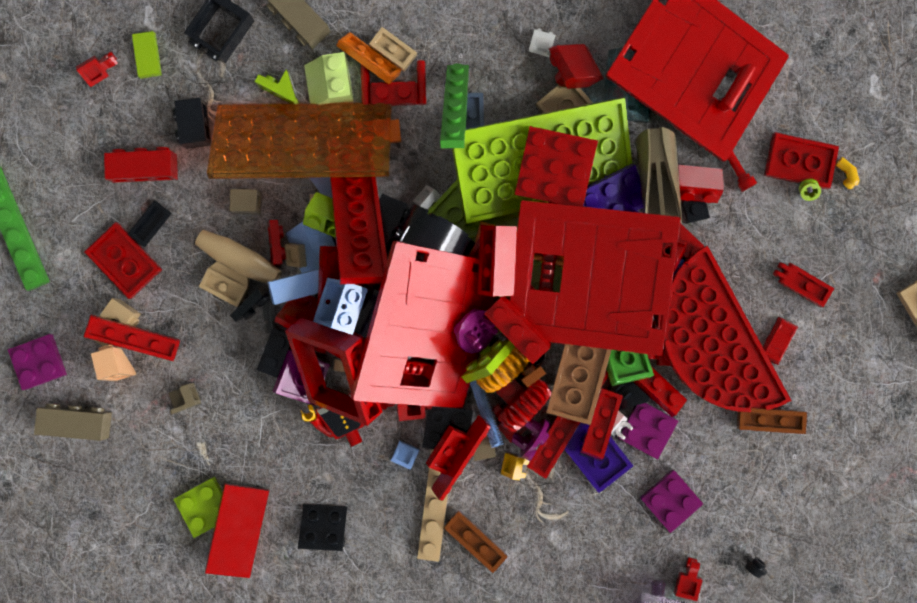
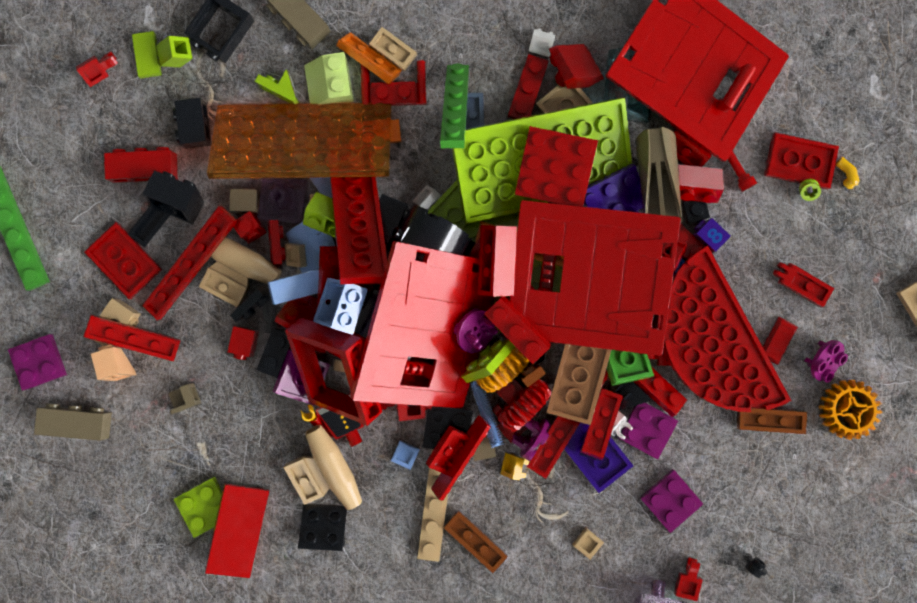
none -> black brick [142,170,204,224]
none -> red tile [142,206,238,320]
none -> lime brick [156,36,193,68]
none -> red brick [227,326,260,360]
none -> red brick [234,211,267,244]
none -> plate [257,175,308,224]
none -> tan plate [283,425,362,510]
none -> red plate [507,54,549,119]
none -> tan tile [572,527,604,560]
none -> red plate [674,129,712,167]
none -> dark purple brick [693,218,731,253]
none -> magenta plate [804,340,848,383]
none -> light orange gear [818,379,883,440]

